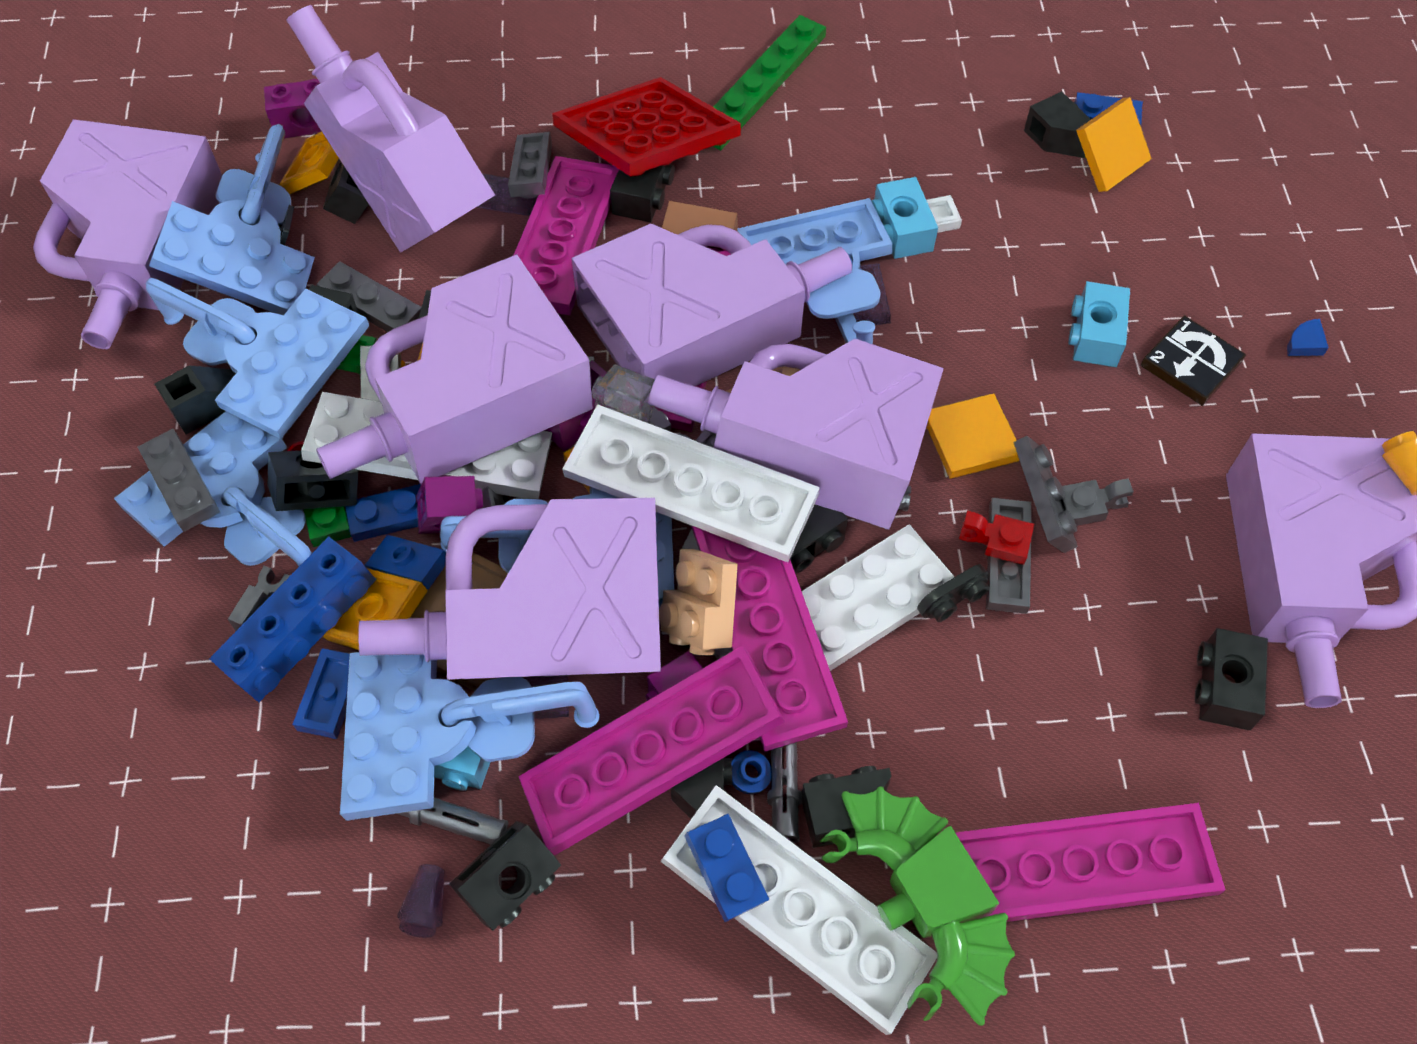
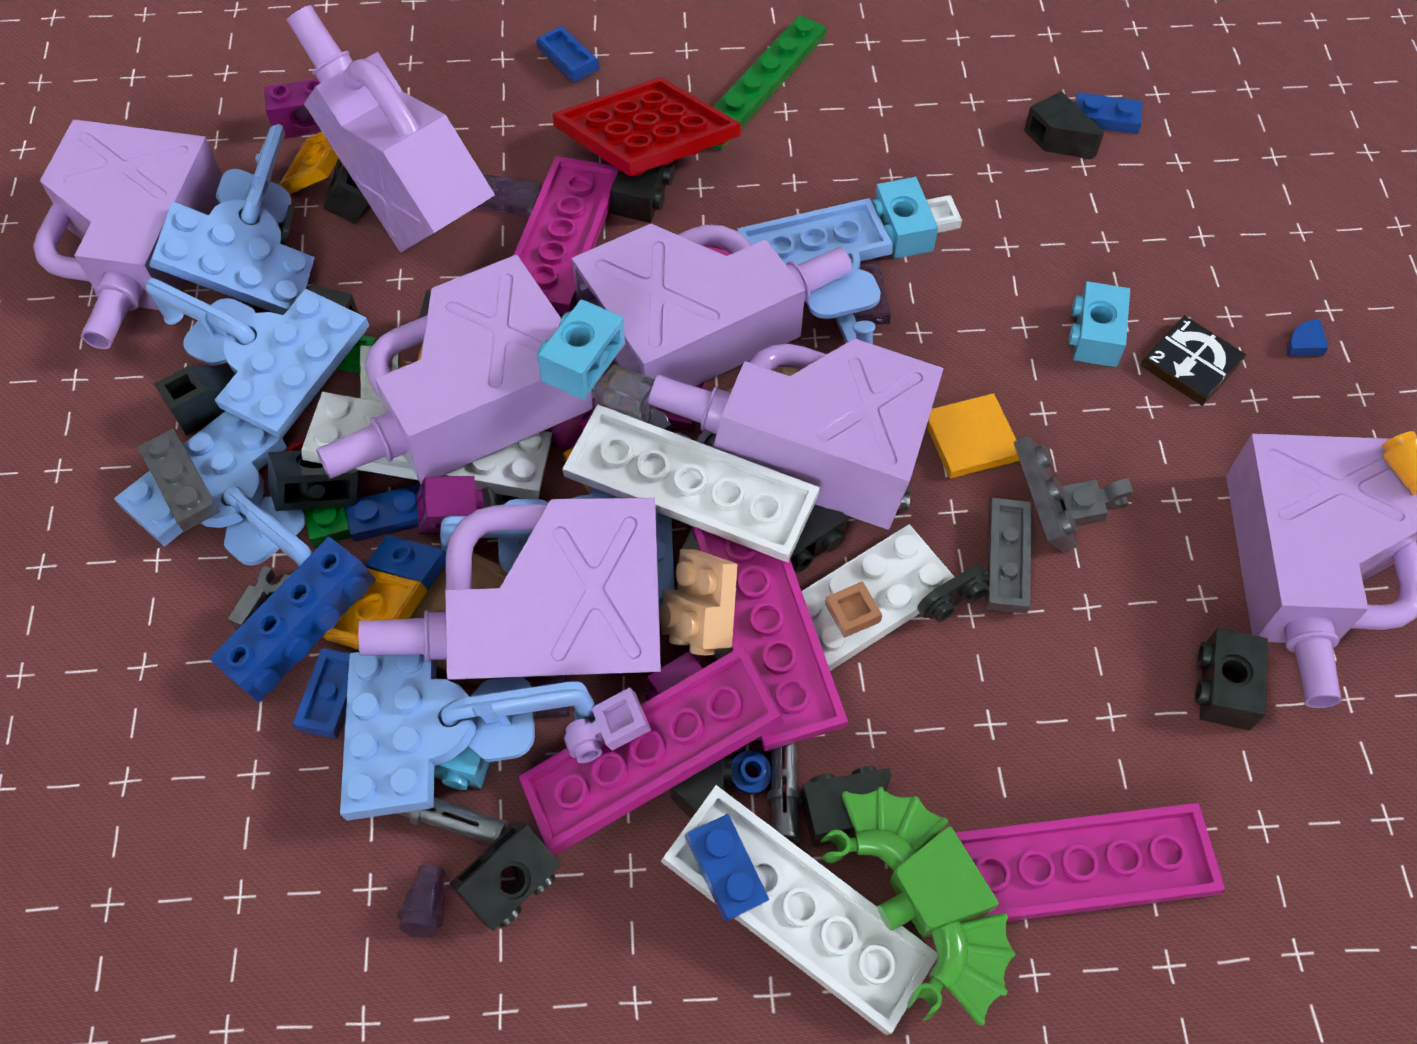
flat silver plate [316,261,422,332] -> none
flat silver plate [508,132,552,199] -> none
nougat hinge [662,201,738,251] -> none
red plate [959,511,1035,565] -> none
light orange tile [1076,97,1152,192] -> none
none -> blue plate [536,25,600,83]
none -> medium azure brick [537,299,625,400]
none -> lavender plate [564,688,651,763]
none -> nougat plate [825,581,882,638]

